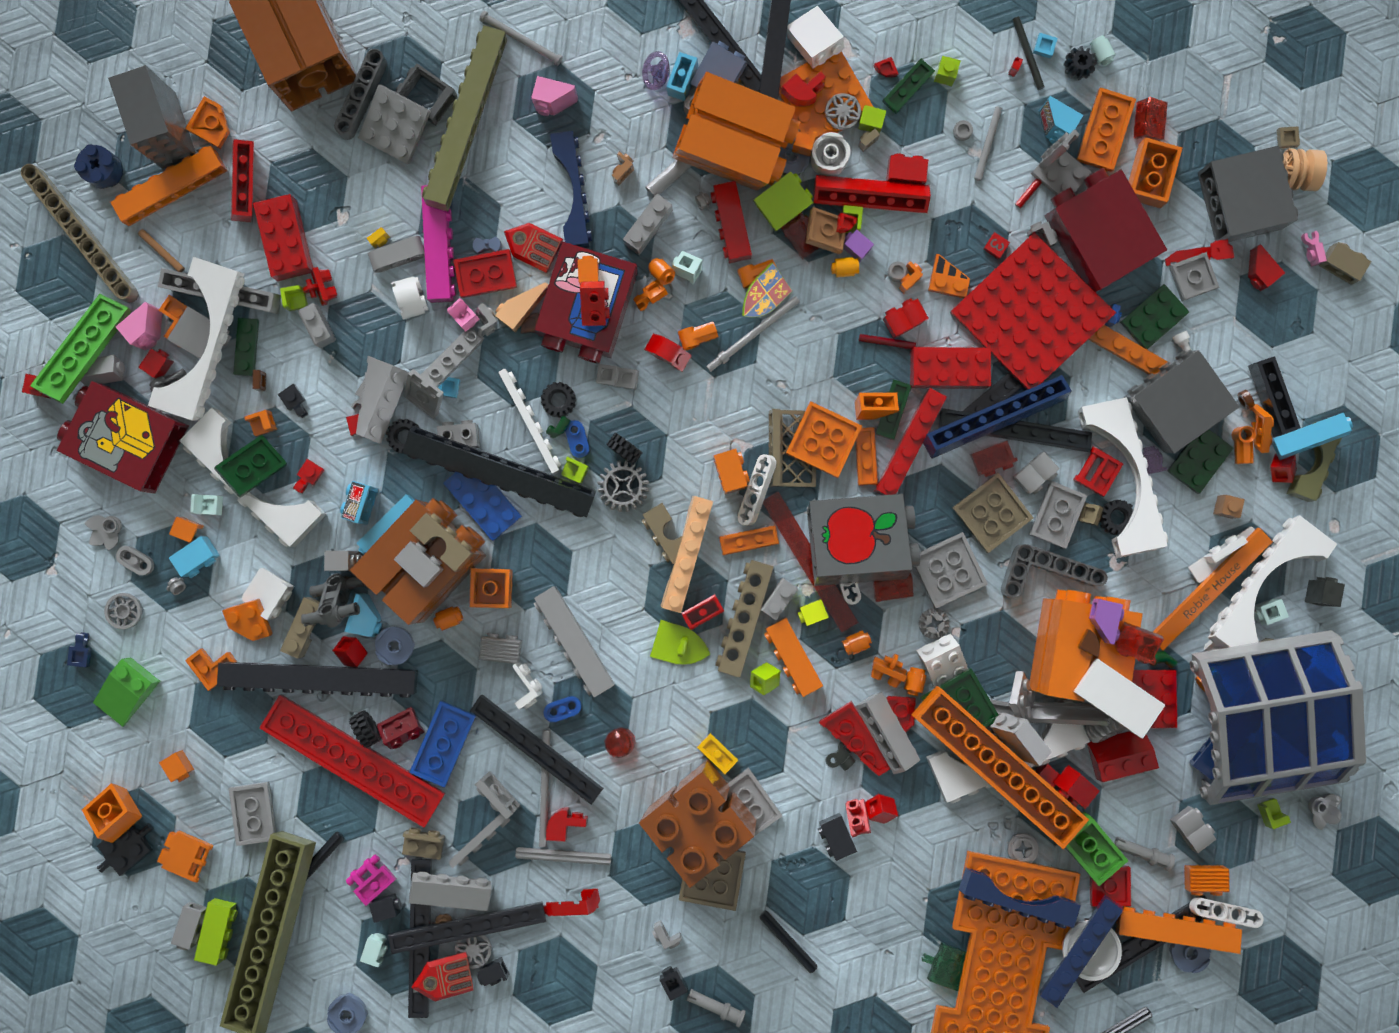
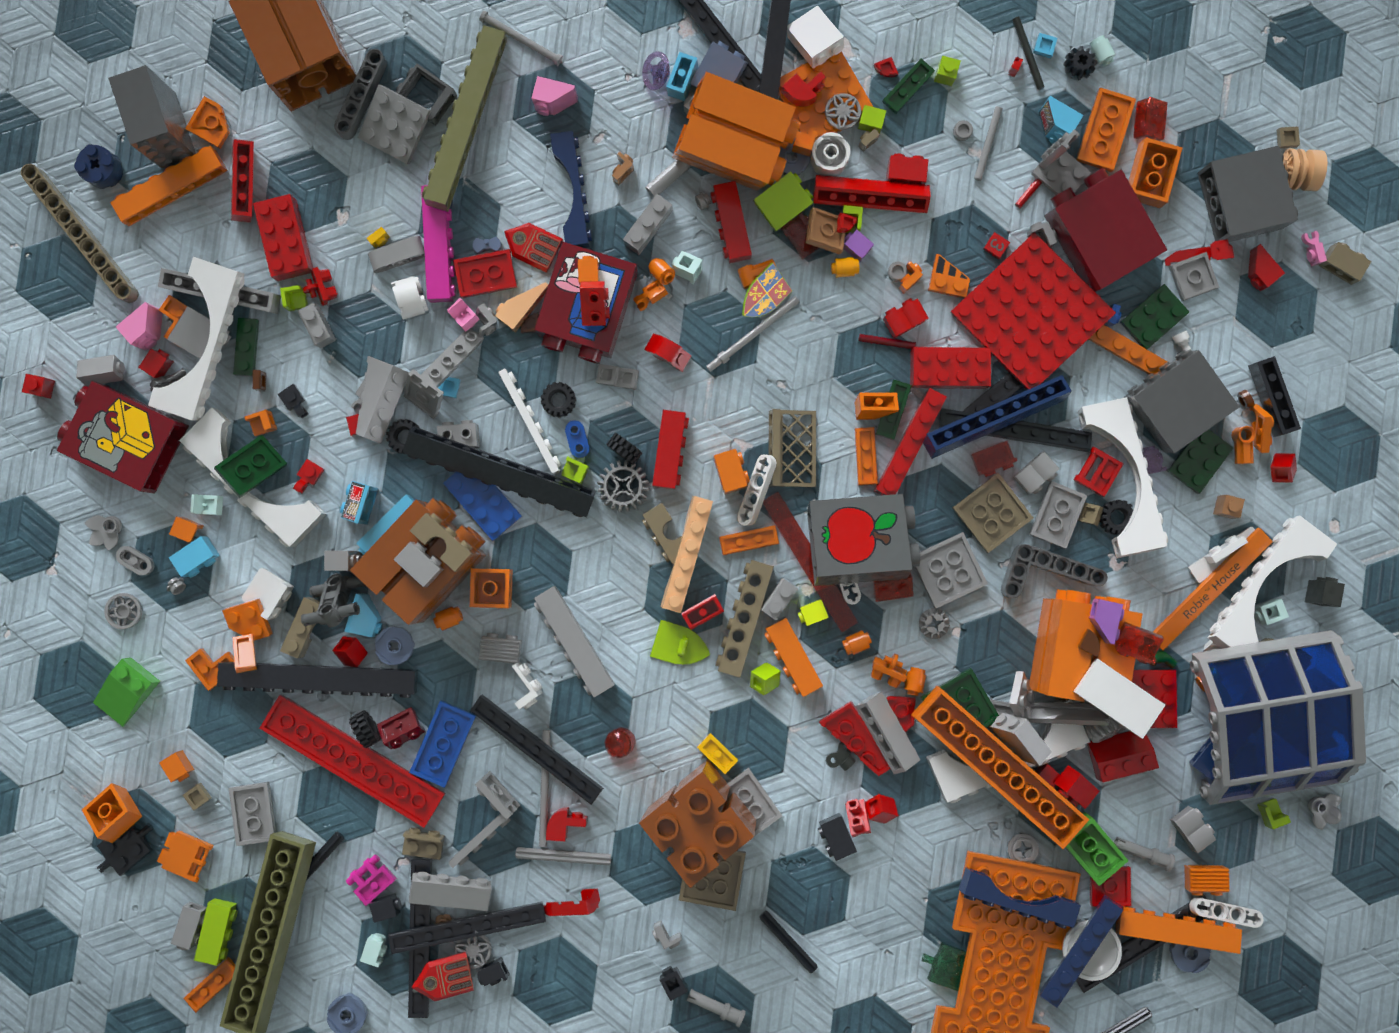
bright green plate [30,293,132,404] -> none
dark blue plate [67,632,92,667] -> none
medium nougat bar [138,229,185,272] -> none
blue plate [543,696,582,722] -> none
dark green arm [546,416,571,438] -> none
orange piece [678,322,718,351] -> none
orange plate [785,401,862,478] -> none
white bracket [916,633,968,688] -> none
medium azure brick [1272,413,1353,460] -> none
olive arch [1287,422,1342,502] -> none
none -> dark tan plate [183,783,212,811]
none -> orange tile [183,957,236,1013]
none -> tile [232,634,257,673]
none -> red brick [652,409,689,490]

